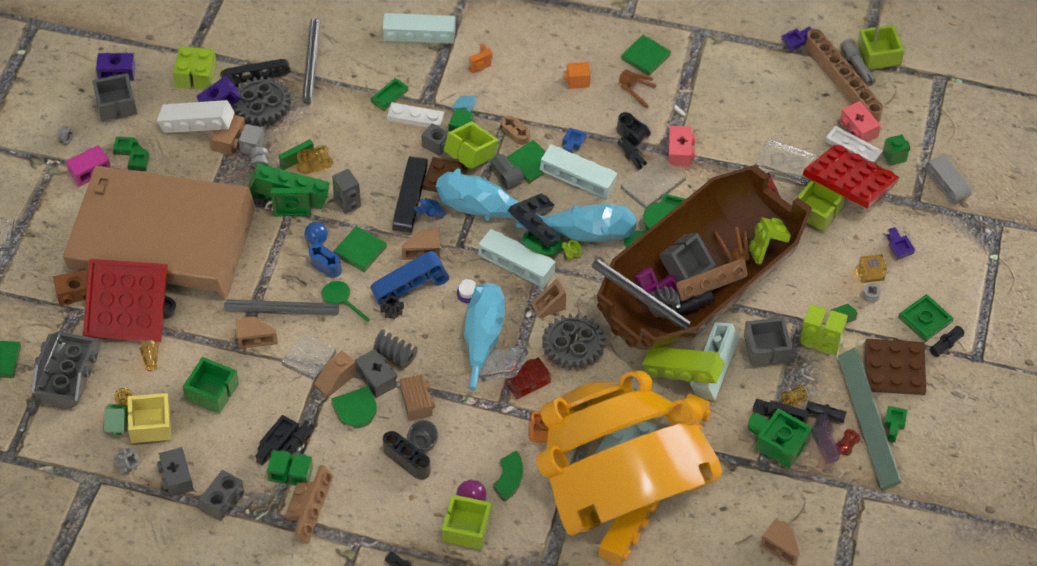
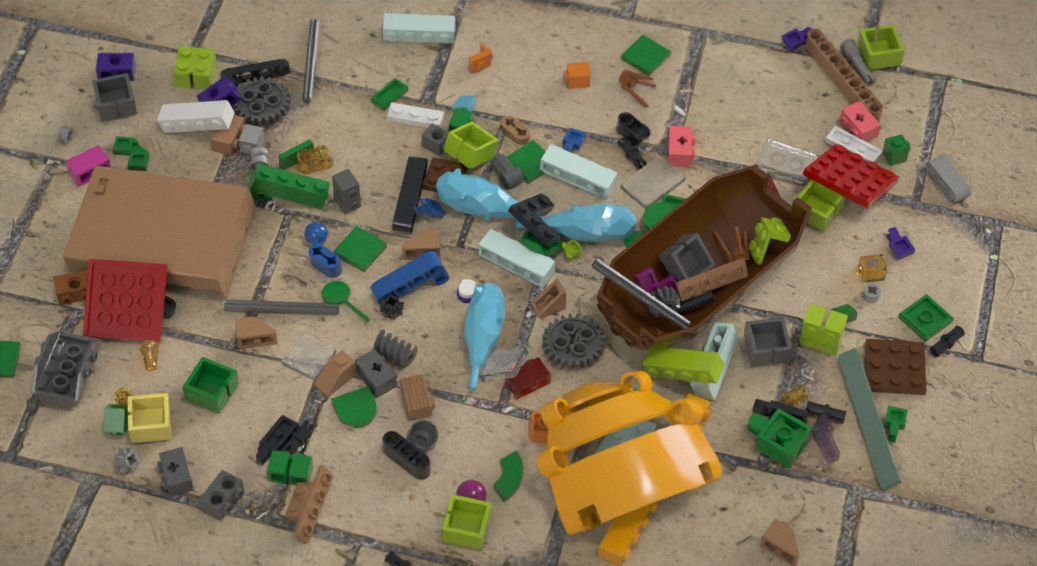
green tile [271,187,311,216] -> none
clear red bush [835,429,861,456] -> none

